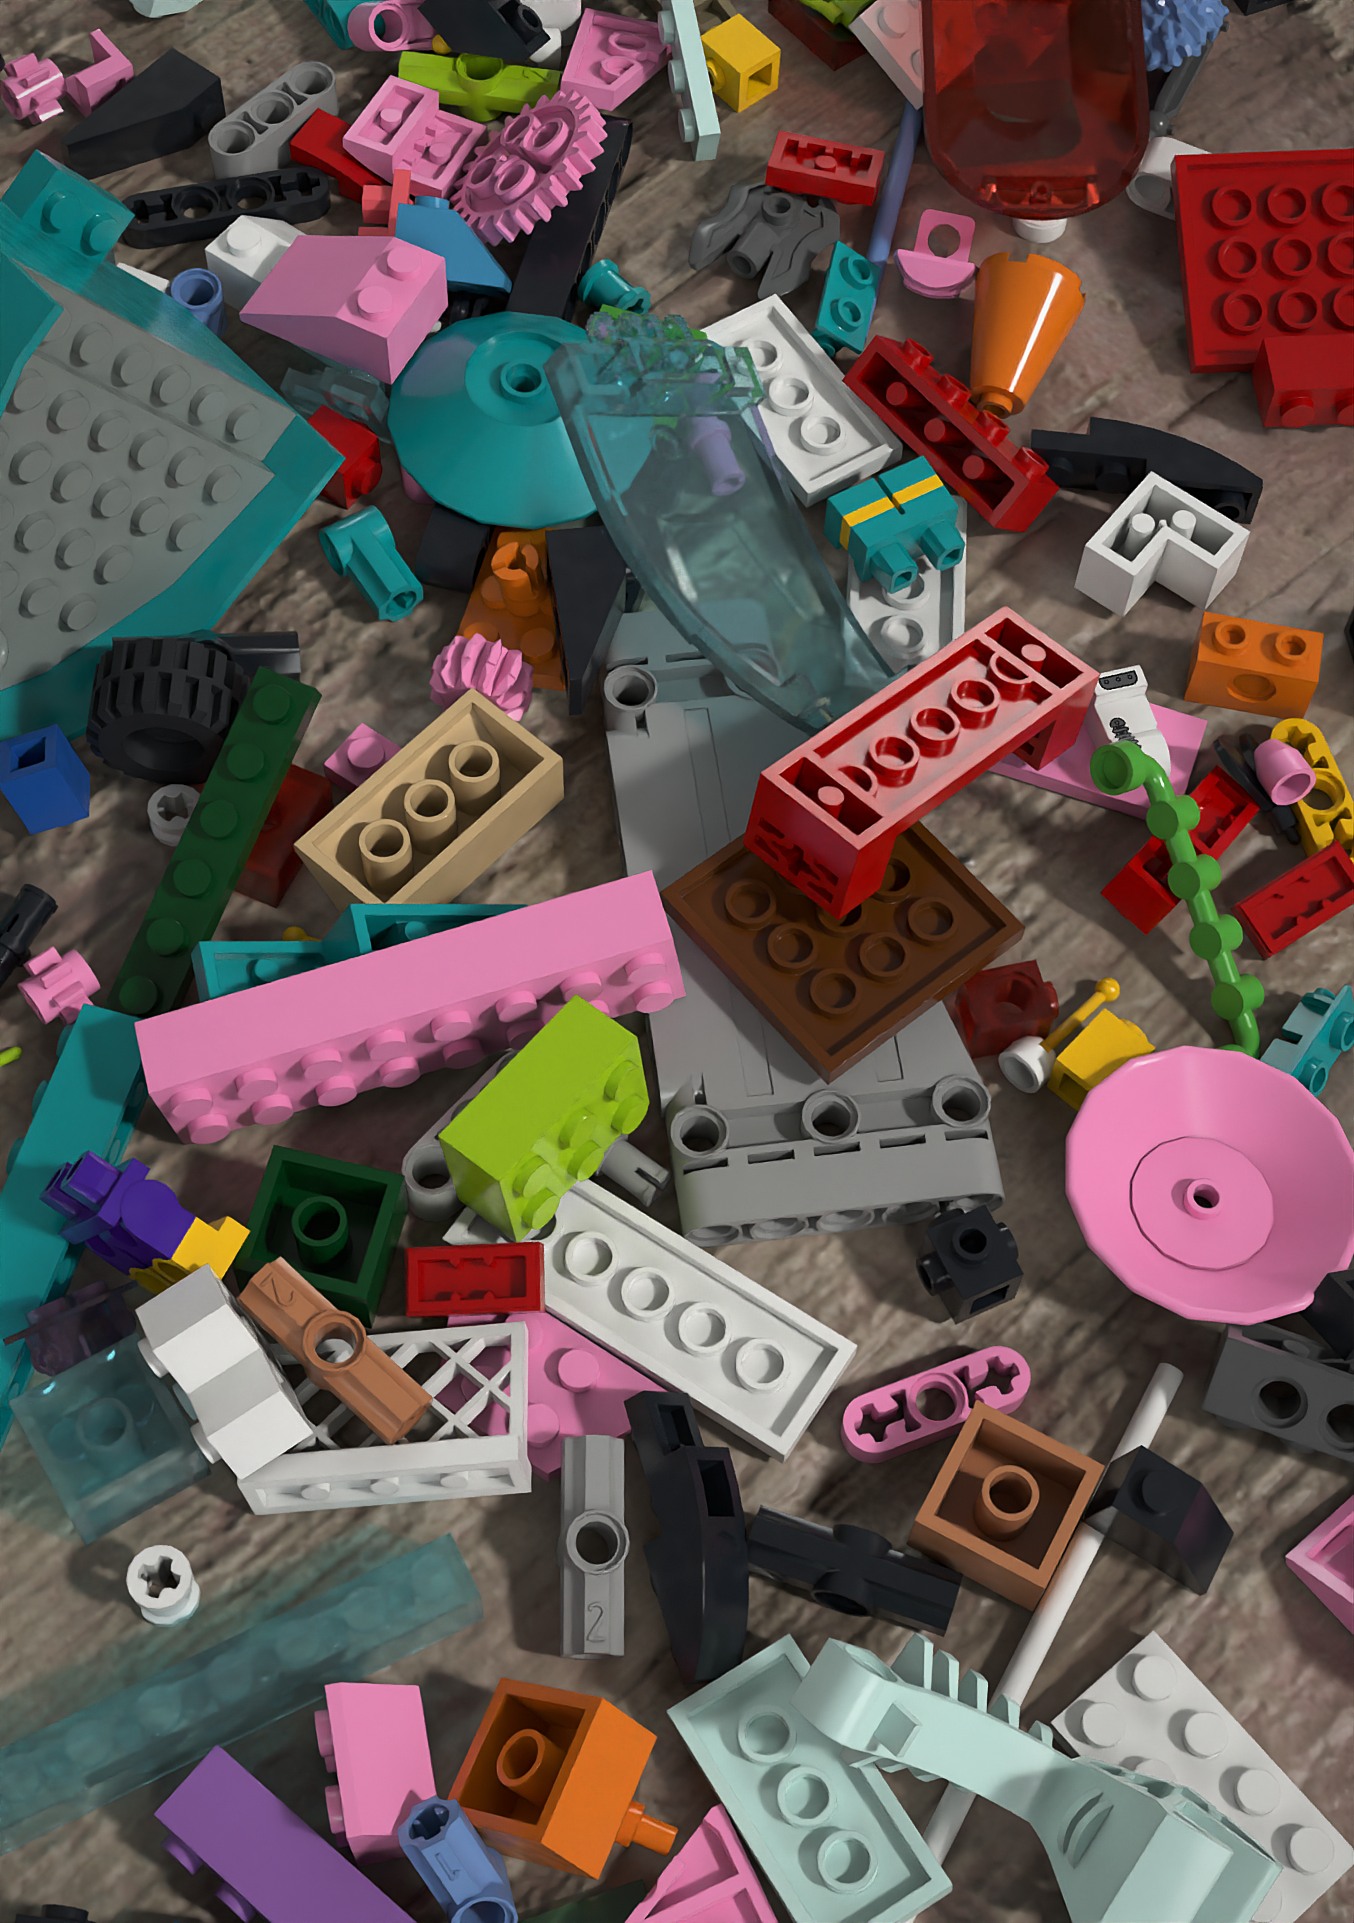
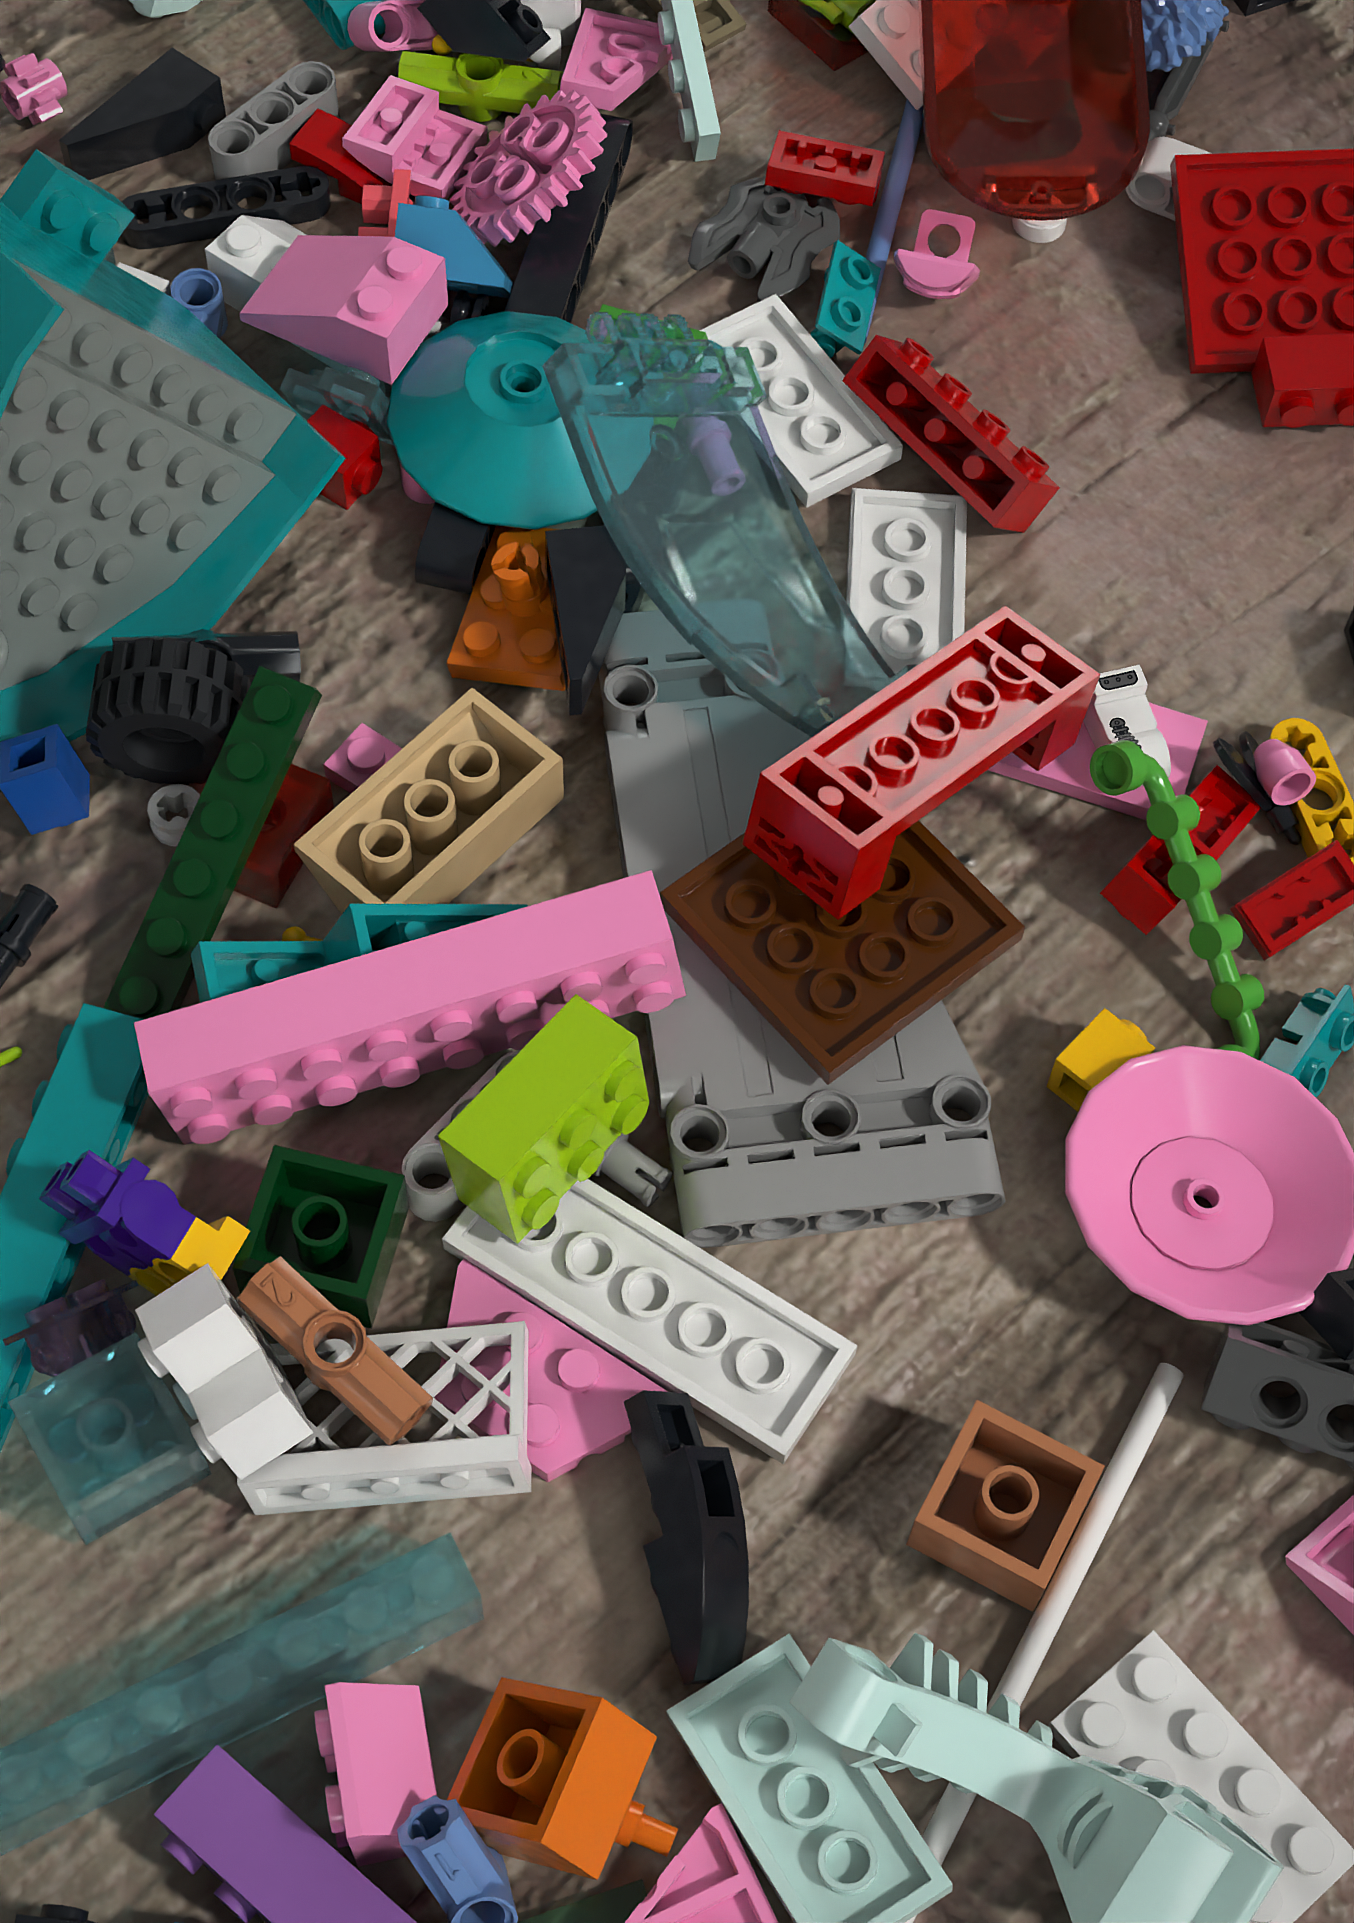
bright pink gear [18,946,101,1026] -> none
bright pink panel [64,29,135,118] -> none
white bush [126,1545,201,1628] -> none
teal piece [318,505,424,622] -> none
red plate [405,1241,545,1319] -> none
bright pink gear [429,633,534,722] -> none
light grey piece [555,1435,630,1660] -> none
teal bush [577,259,651,315] -> none
yellow brick [700,13,781,113] -> none
black piece [747,1505,963,1637] -> none
teal hips [823,455,965,594] -> none
bright pink beam [840,1346,1031,1463] -> none
black brick [916,1205,1024,1325] -> none
clear red brick [954,959,1059,1059] -> none
orange cone [969,252,1086,419] -> none
white hinge [999,977,1120,1093] -> none
black slope [1028,417,1263,524] -> none
white brick [1074,471,1250,618] -> none
black slope [1082,1445,1234,1596] -> none
orange brick [1184,611,1324,719] -> none

